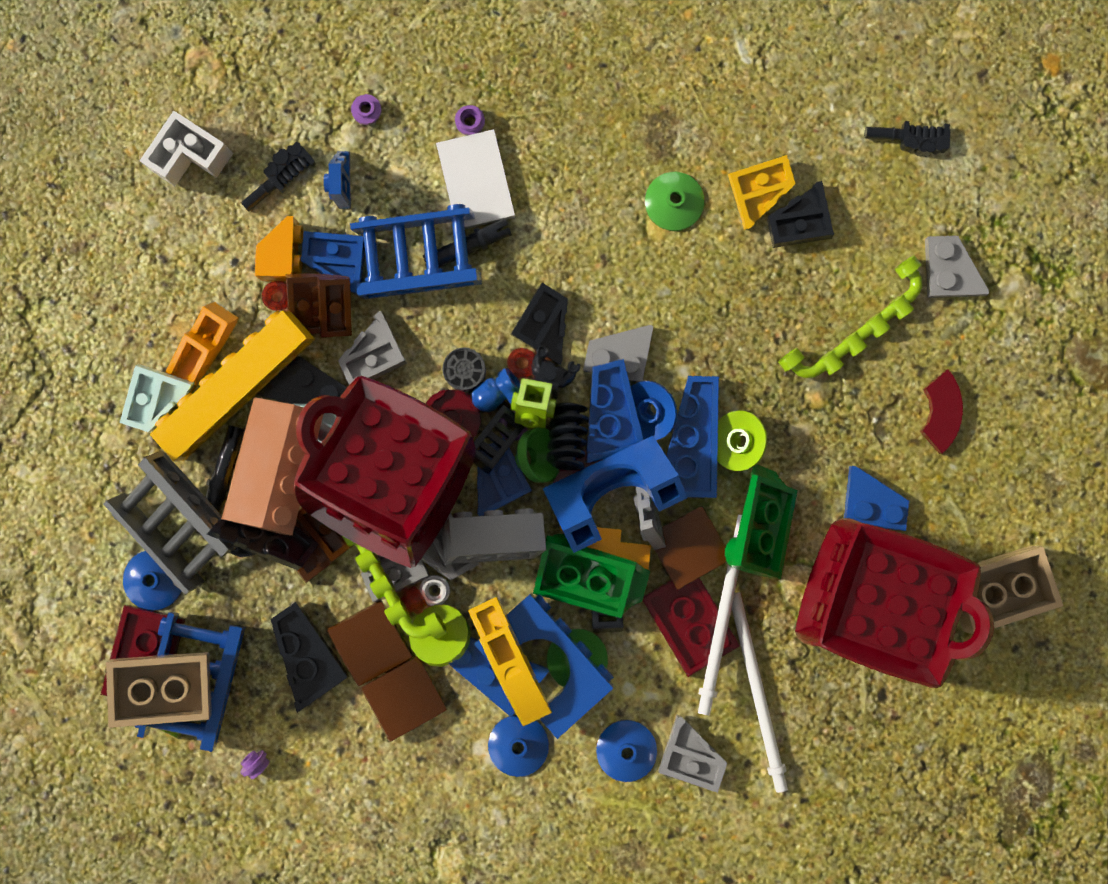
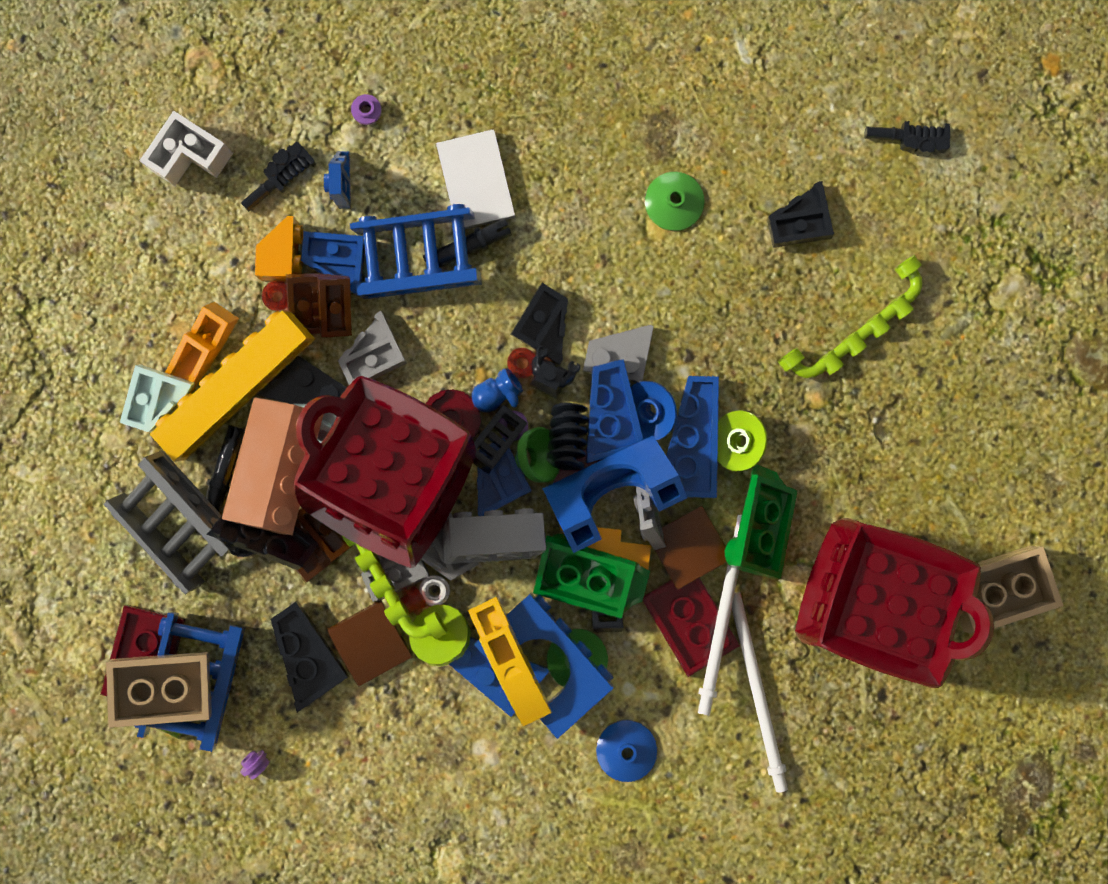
blue dish [123,551,182,610] -> none
reddish brown slope [360,656,447,742] -> none
dark grey wheel [442,347,486,392] -> none
medium lavender plate [455,105,485,136] -> none
blue dish [488,715,549,777] -> none
lime brick [511,378,556,428] -> none
light grey wing [658,715,727,793] -> none
yellow wing [728,155,795,230] -> none
blue wing [844,466,909,531] -> none
dark red tile [920,369,963,454] -> none
light grey wing [925,236,989,298] -> none

